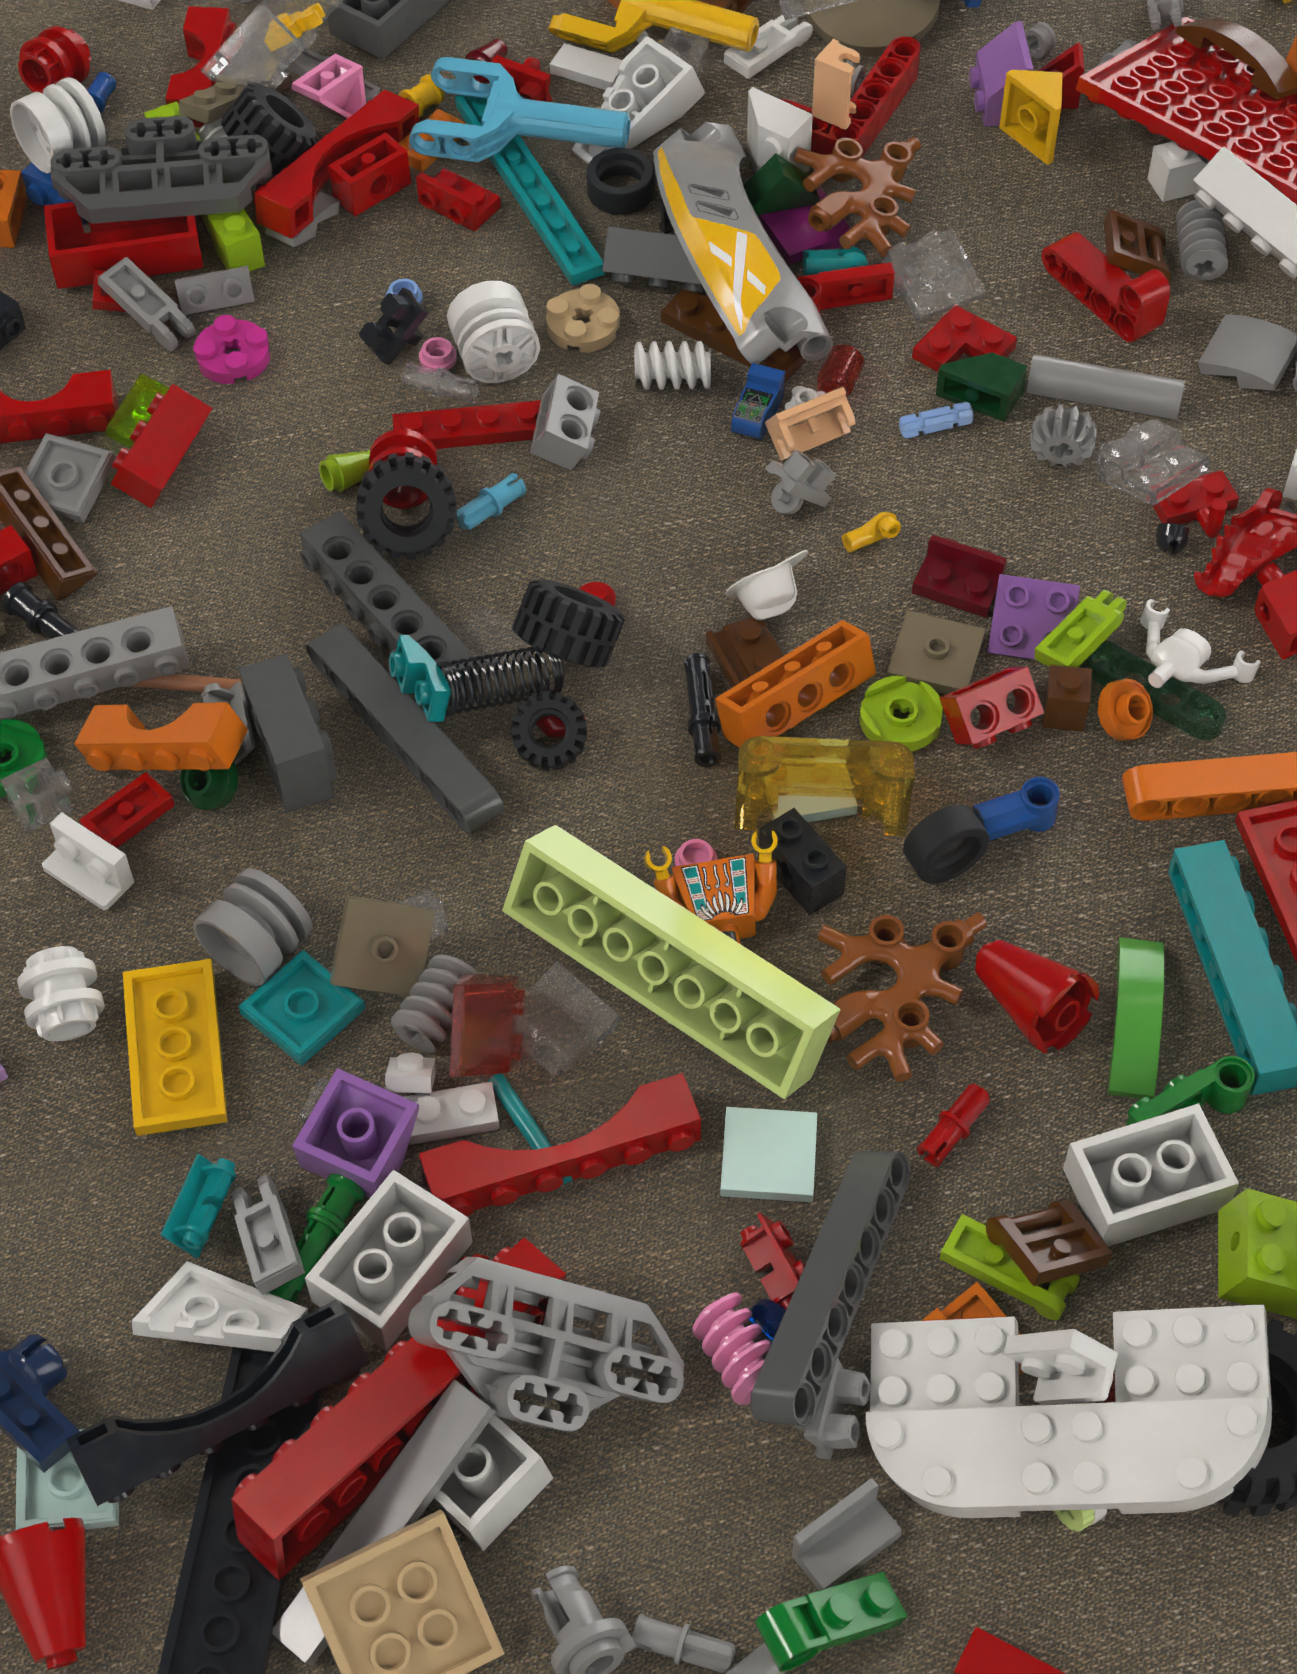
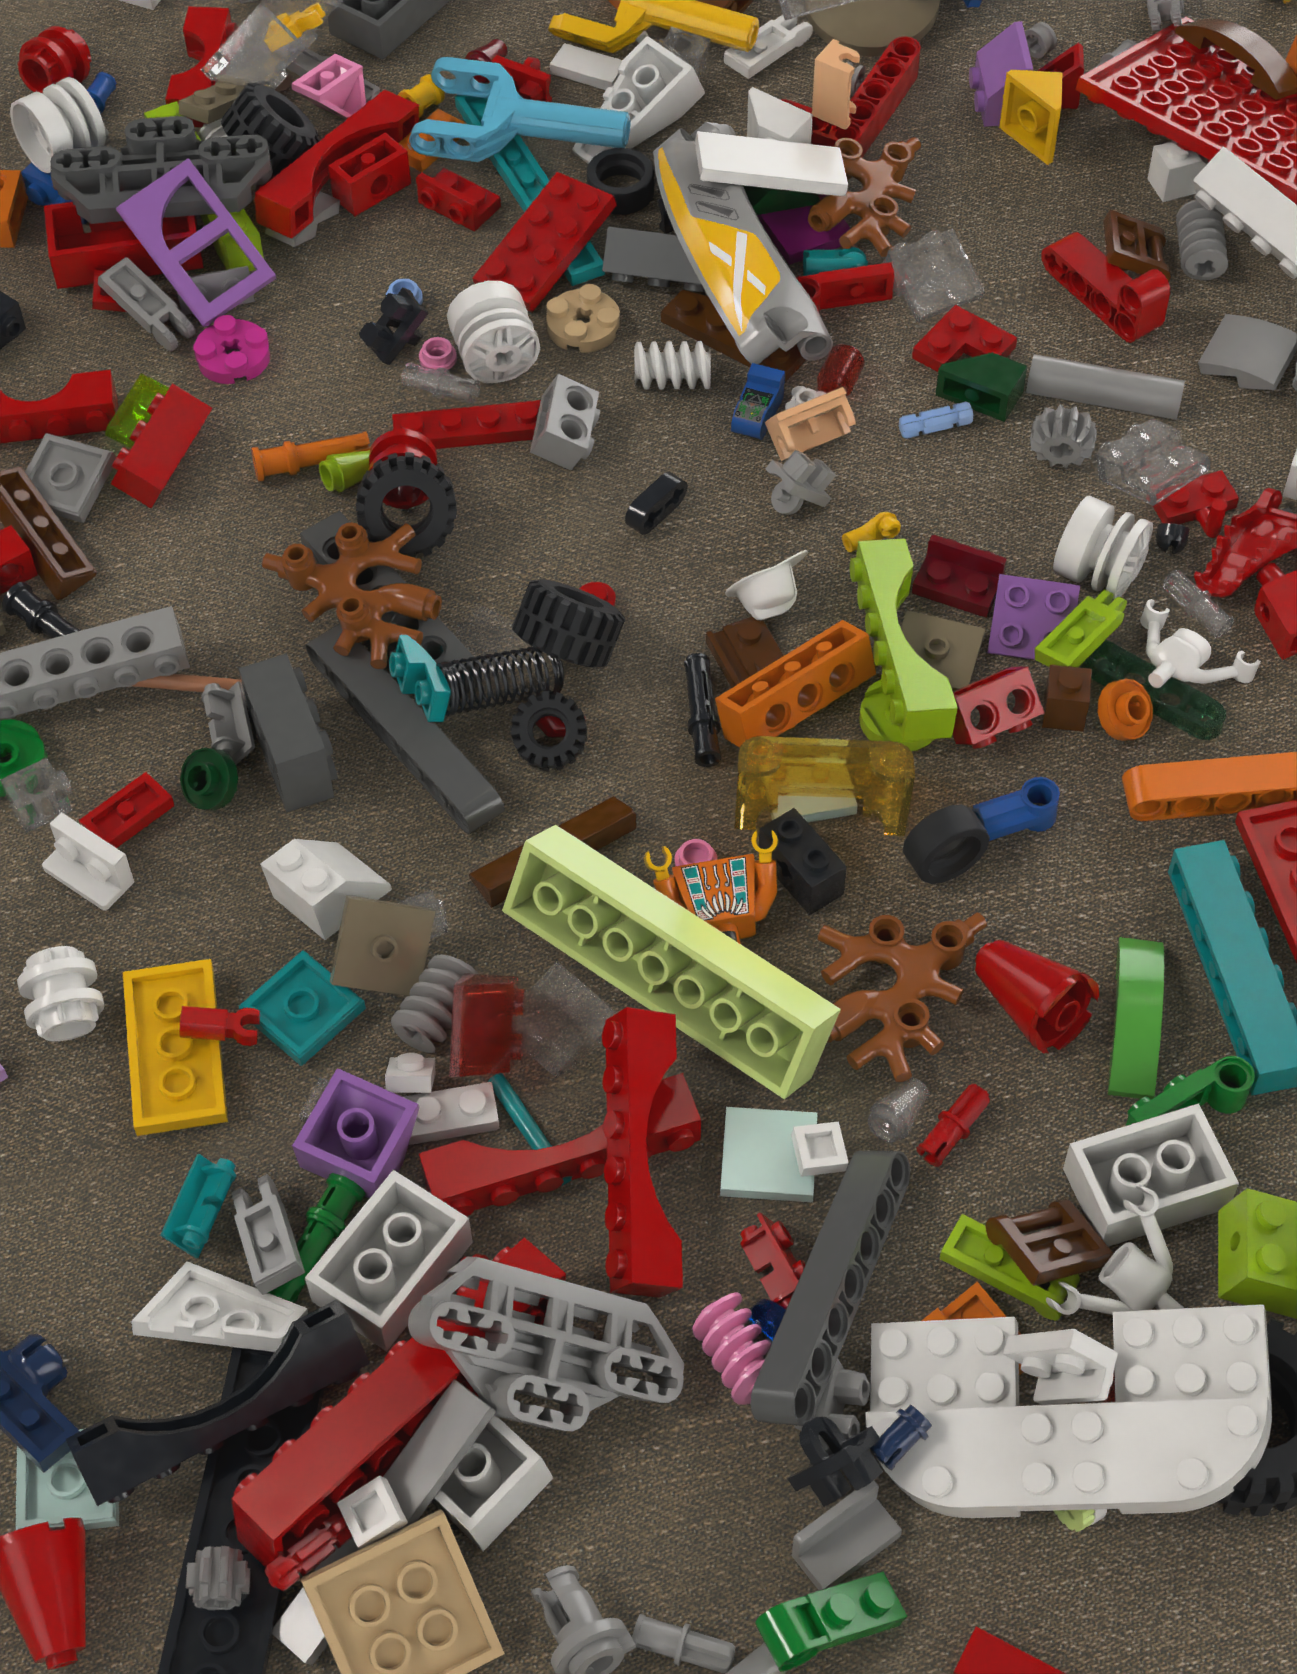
orange arch [74,702,248,772] -> none
light grey wheel [193,868,313,986] -> none
medium azure axle [456,473,526,530] -> none
none -> medium lavender window [116,158,276,327]
none -> red bar [179,1006,260,1046]
none -> light grey gear [186,1546,250,1611]
none -> orange pin [251,431,371,482]
none -> white slope [260,839,392,940]
none -> dark orange plant [262,522,442,669]
none -> red axle [265,1514,353,1591]
none -> white plate [337,1476,408,1549]
none -> reddish brown slope [469,796,636,908]
none -> red plate [472,172,617,313]
none -> red arch [602,1007,683,1298]
none -> black beam [625,471,688,535]
none -> white tile [695,131,848,196]
none -> black hips [788,1416,883,1507]
none -> white plate [791,1121,849,1177]
none -> lime arch [849,538,958,741]
none -> clear cone [867,1078,930,1143]
none -> dark blue pin [869,1404,932,1471]
none -> white piece [1046,1184,1184,1315]
none -> white wheel [1053,496,1153,599]
none -> clear axle [1163,570,1235,639]

